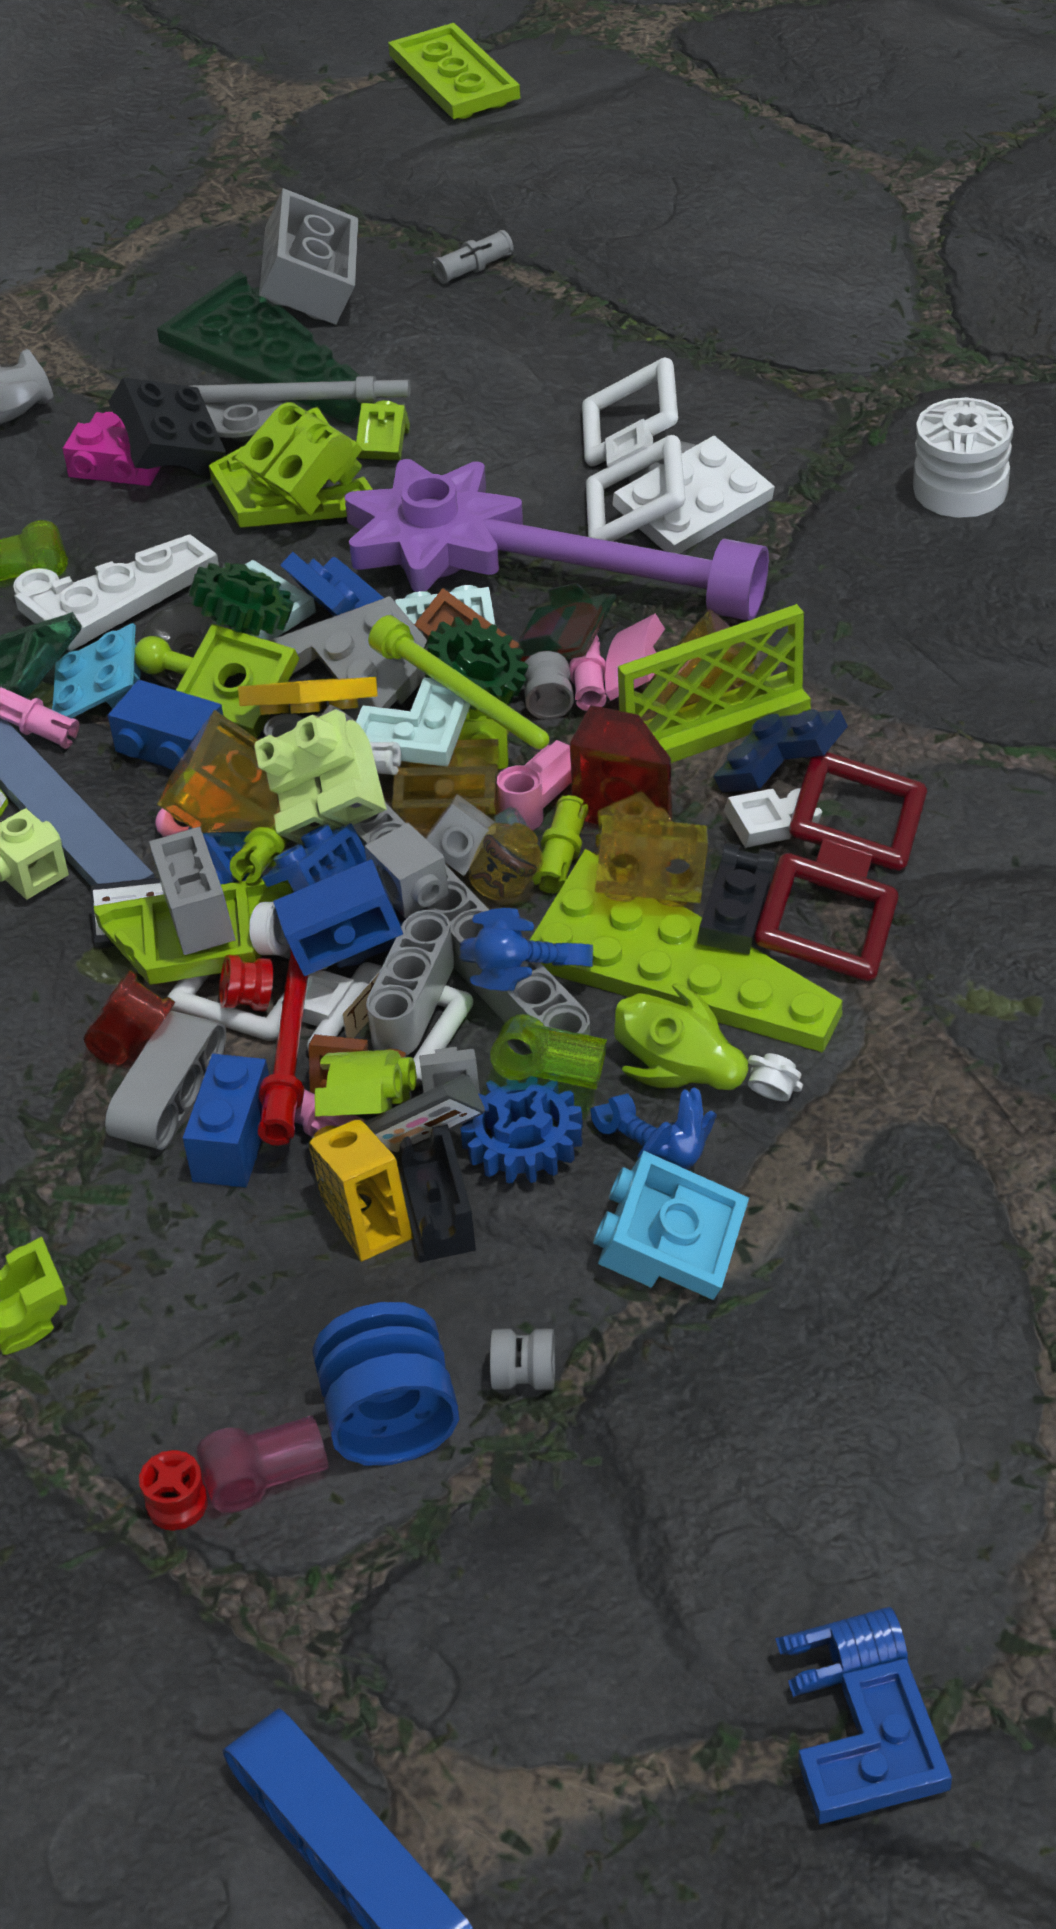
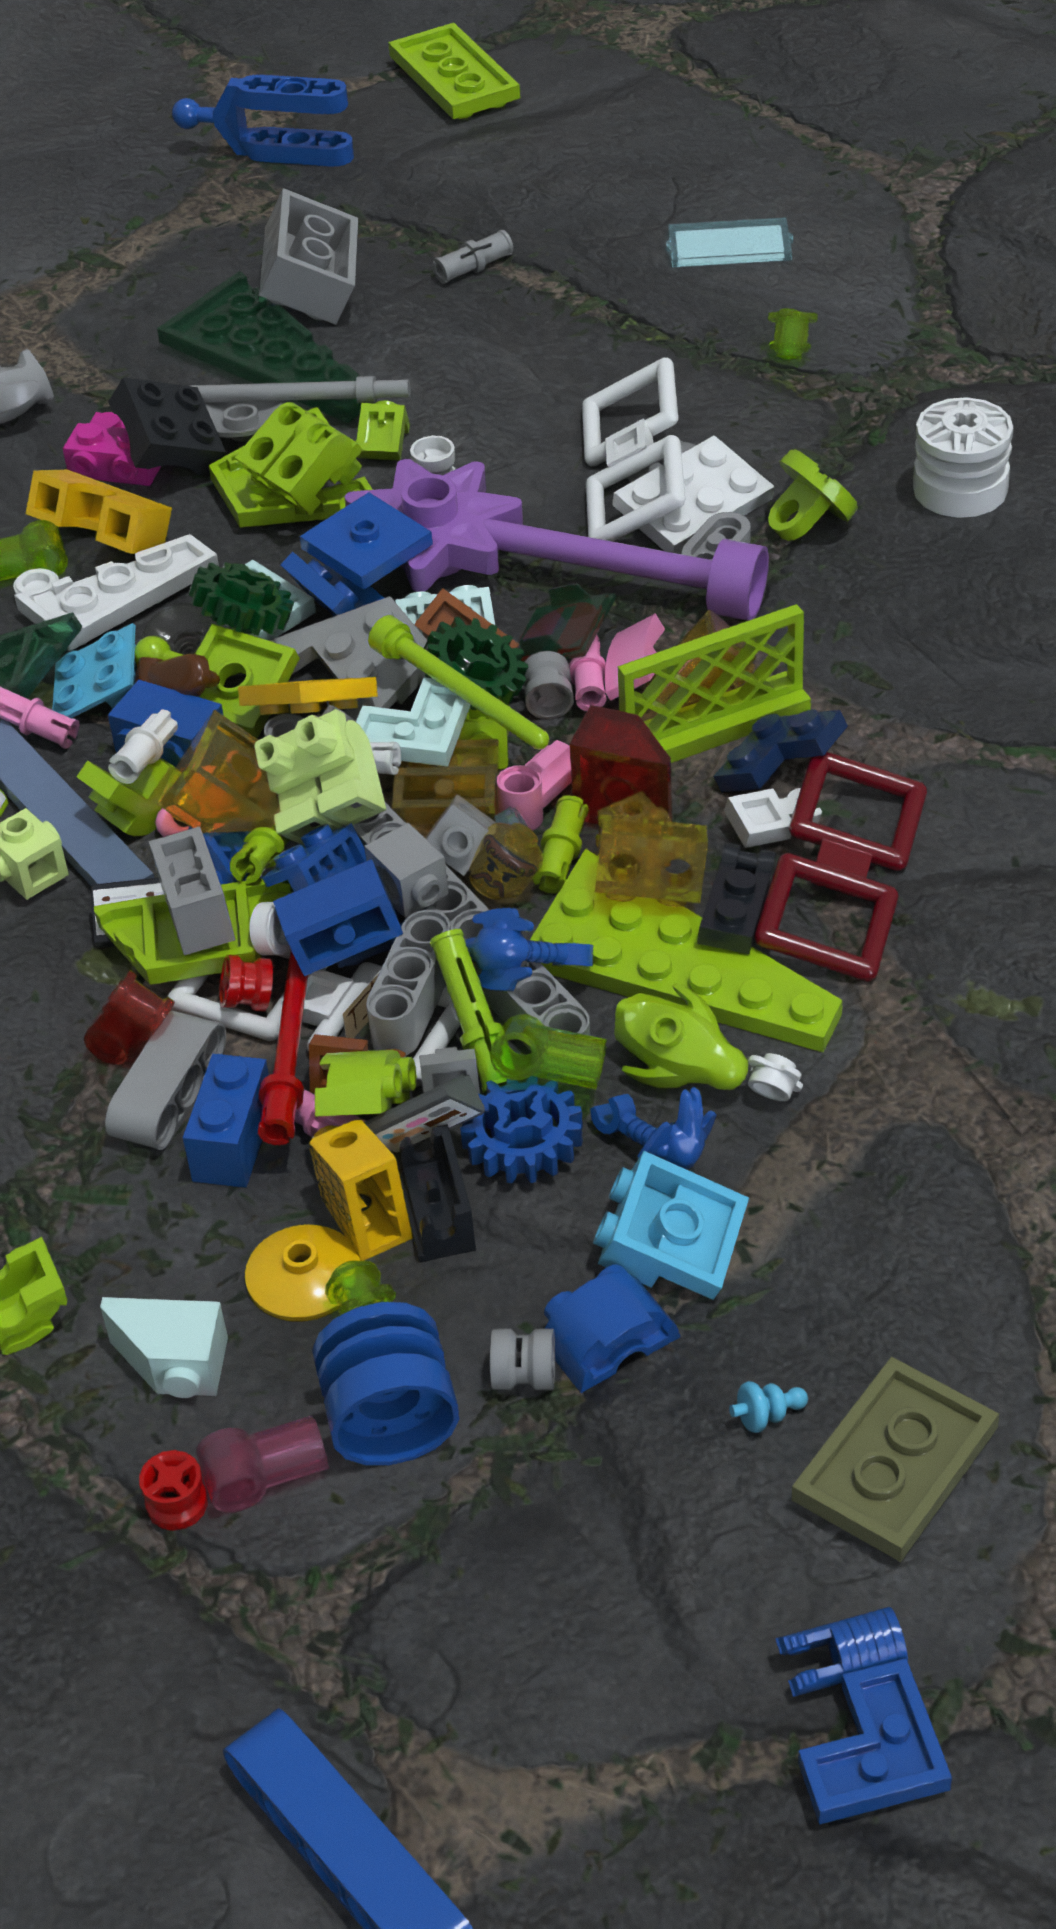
none -> yellow arch [25,469,172,554]
none -> lime brick [77,758,186,836]
none -> light aqua slope [100,1297,228,1398]
none -> white axle [108,709,178,784]
none -> reddish brown piece [135,653,220,697]
none -> blue piece [172,75,354,167]
none -> yellow dish [245,1225,361,1322]
none -> blue plate [300,492,433,590]
none -> clear neon green brick [325,1260,396,1315]
none -> white wheel [410,435,456,475]
none -> lime pin [429,929,513,1094]
none -> blue cylinder [544,1264,681,1393]
none -> clear light blue piece [666,217,793,267]
none -> light grey plate [682,512,751,560]
none -> medium azure hair [729,1381,809,1433]
none -> clear neon green brick [768,308,818,359]
none -> lime tile [768,449,858,541]
none -> olive plate [792,1356,999,1562]

